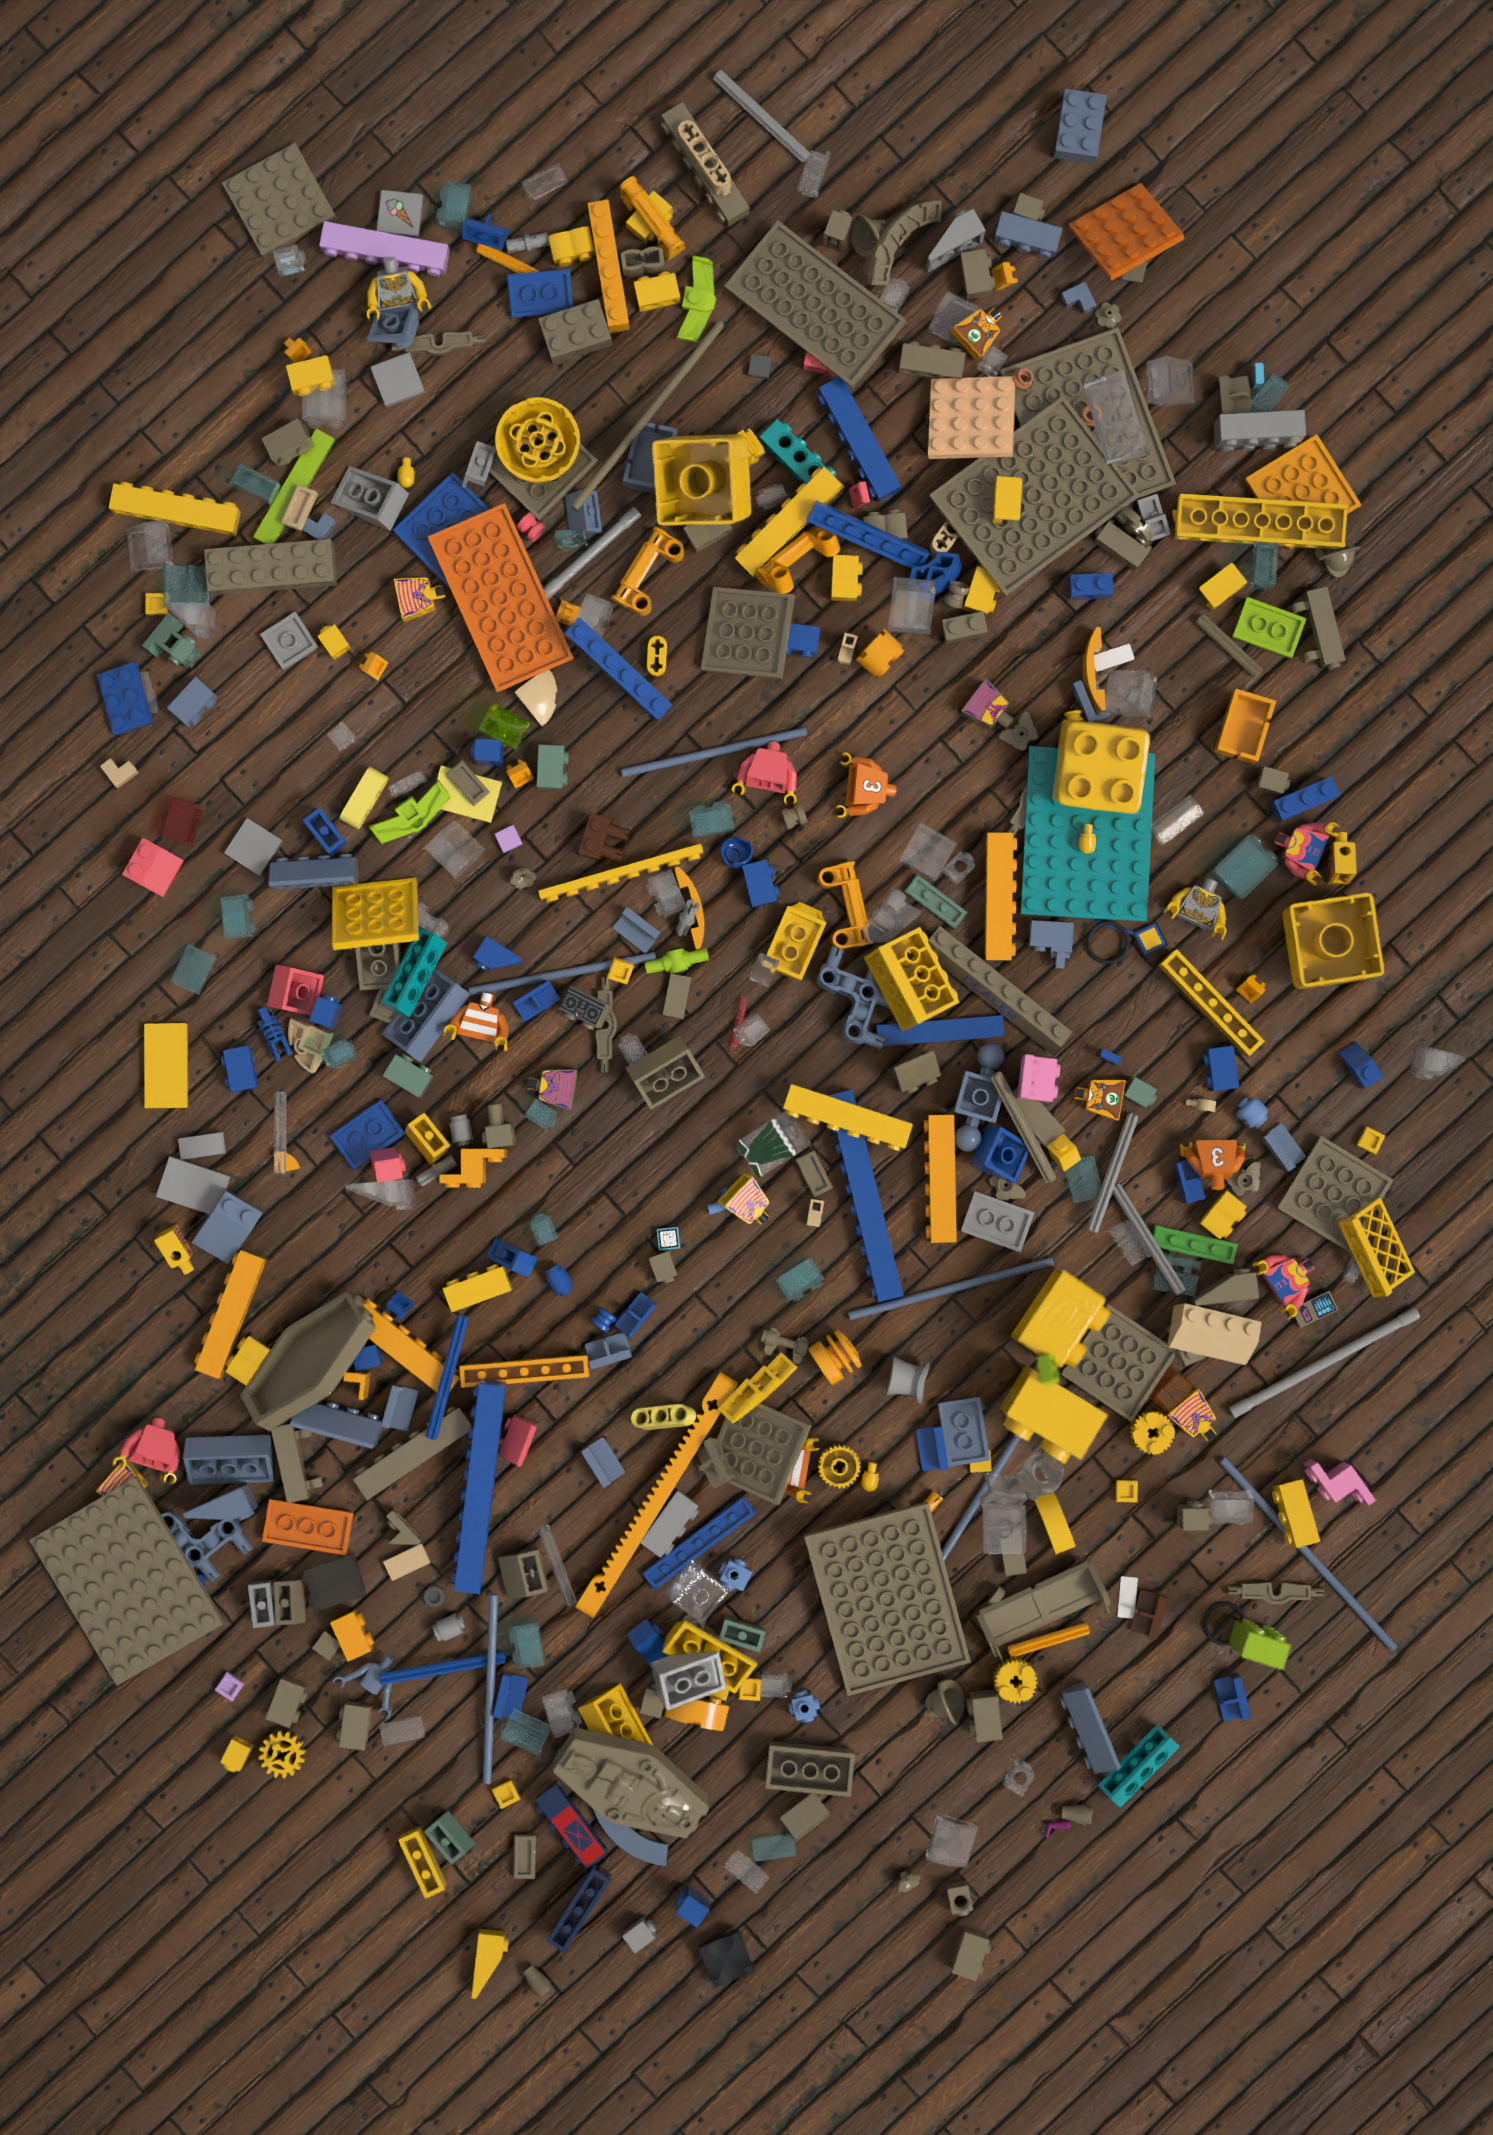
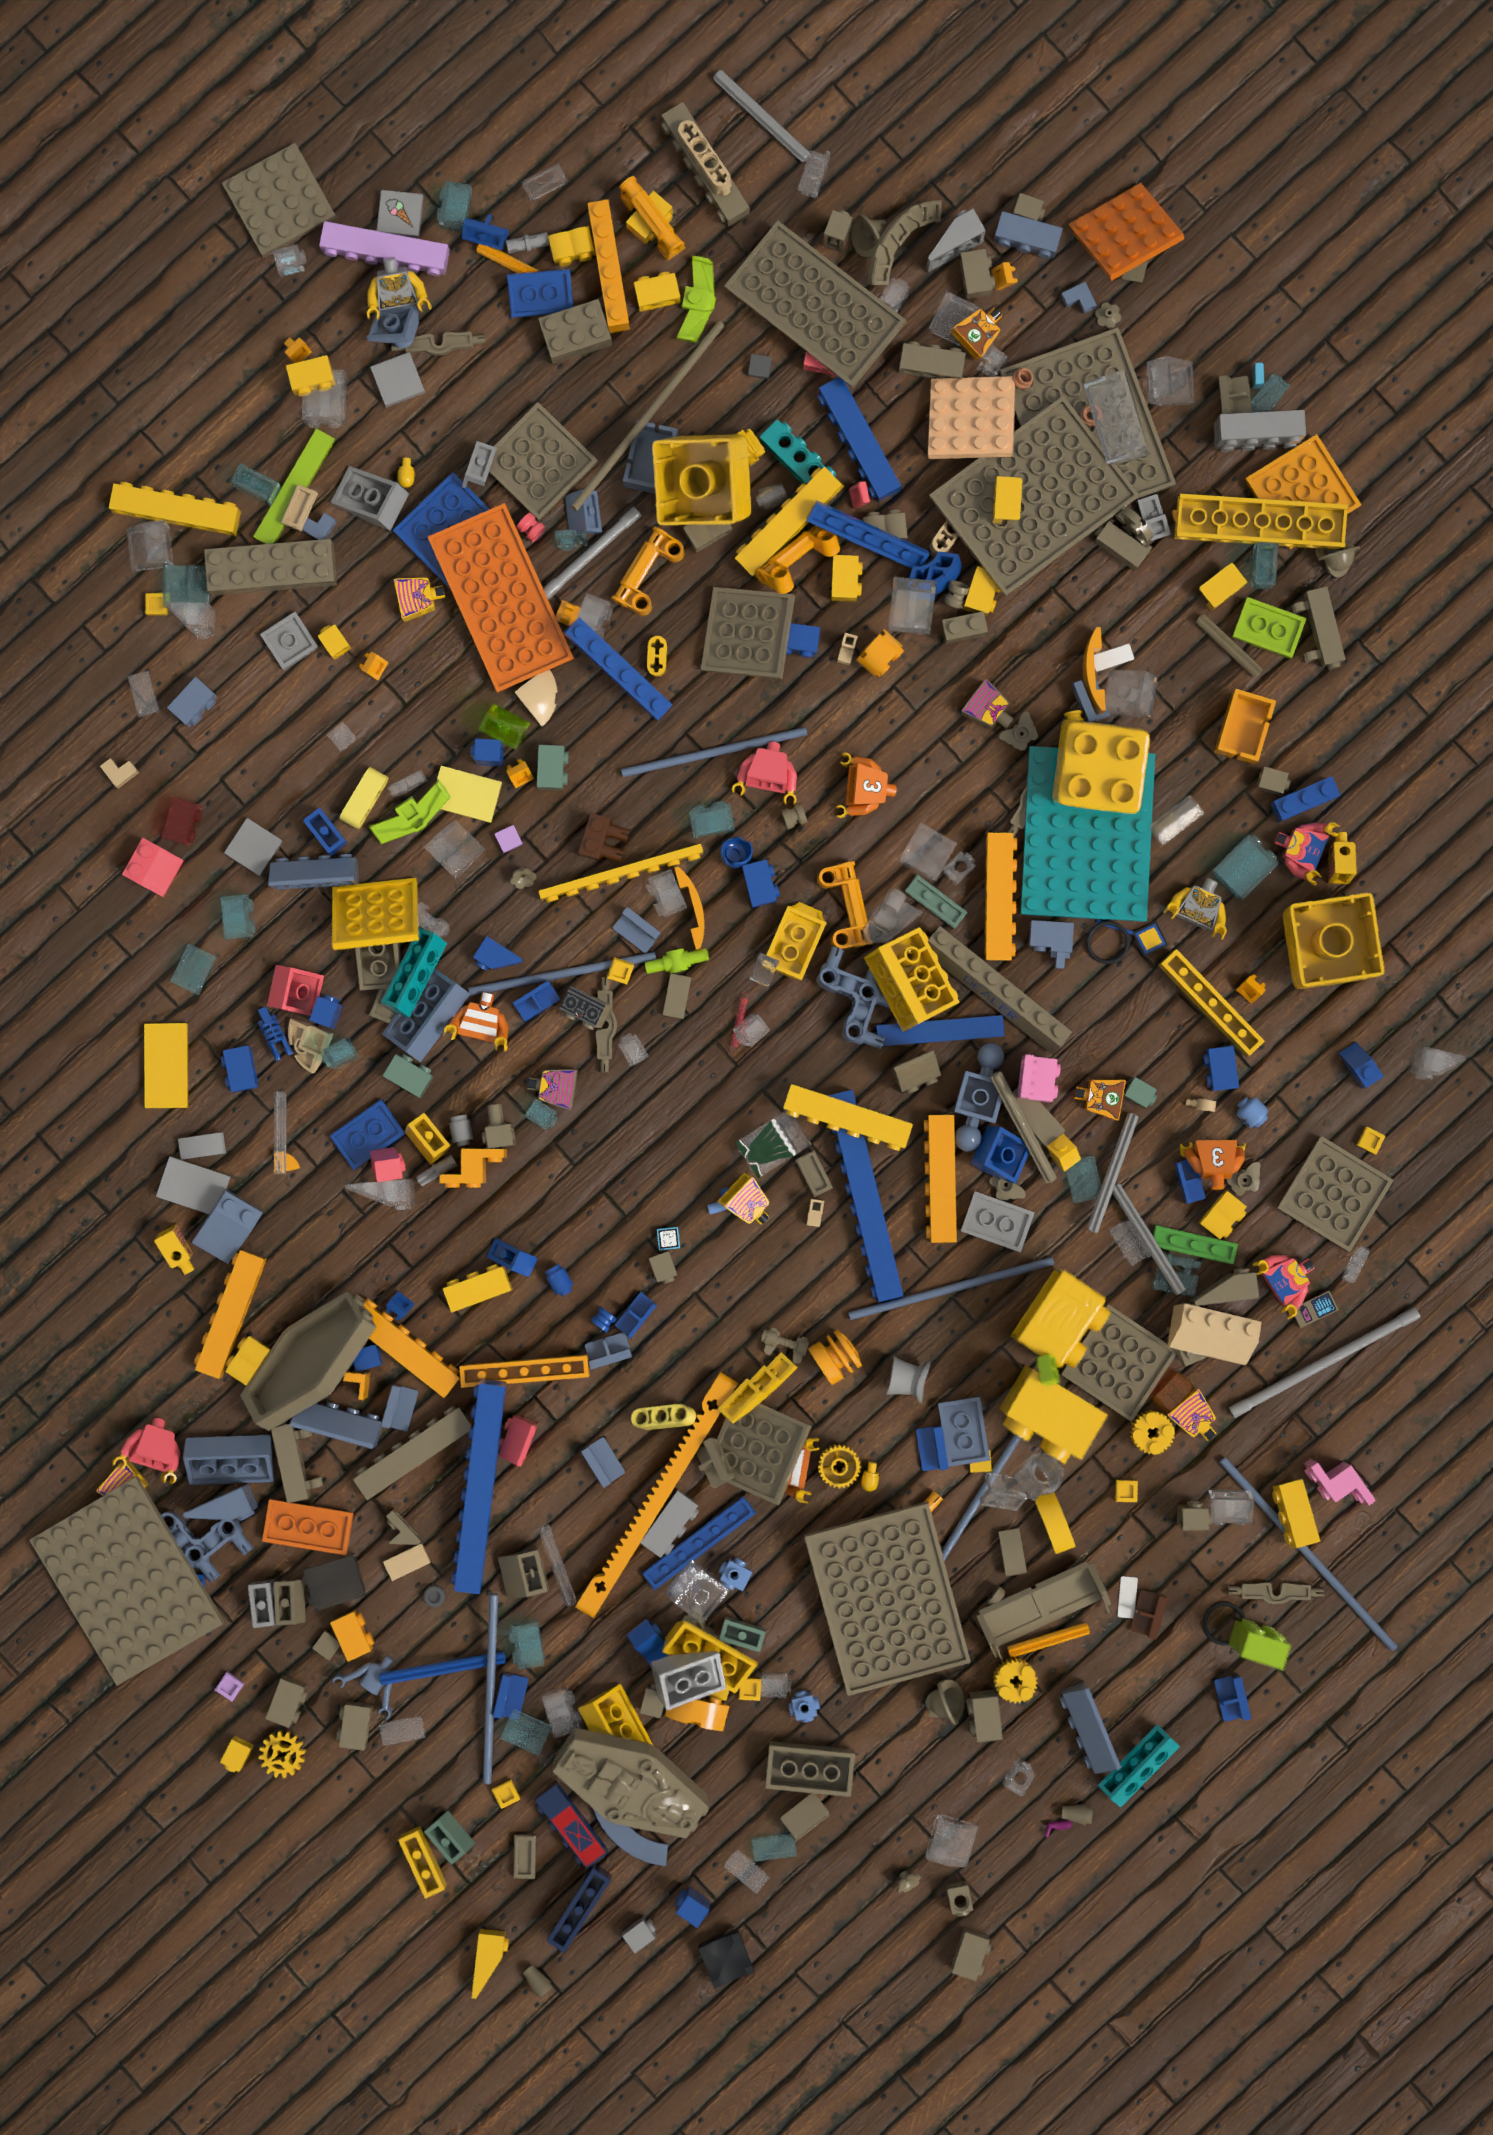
blue plate [97,662,154,736] -> none
sand green tile [142,613,201,668] -> none
dark tan brick [261,418,315,466] -> none
blue axle [426,1315,469,1440] -> none
light grey brick [432,1613,466,1641] -> none
dark tan tile [446,760,490,806] -> none
yellow brick [495,397,580,483] -> none
clear light blue brick [529,1212,560,1246] -> none
dark tan brick [621,247,665,277] -> none
dark tan brick [626,1035,705,1110] -> none
light grey axle [676,900,699,936] -> none
clear light blue brick [775,1257,824,1302] -> none
clear slope [982,1505,1026,1554] -> none
sand blue brick [1053,89,1107,165] -> none
blue brick [1068,573,1114,600] -> none
yellow cylinder [1079,824,1096,854] -> none
blue tile [1098,1048,1122,1066] -> none
sand blue panel [1261,1123,1306,1172] -> none
yellow fence [1338,1198,1415,1297] -> none

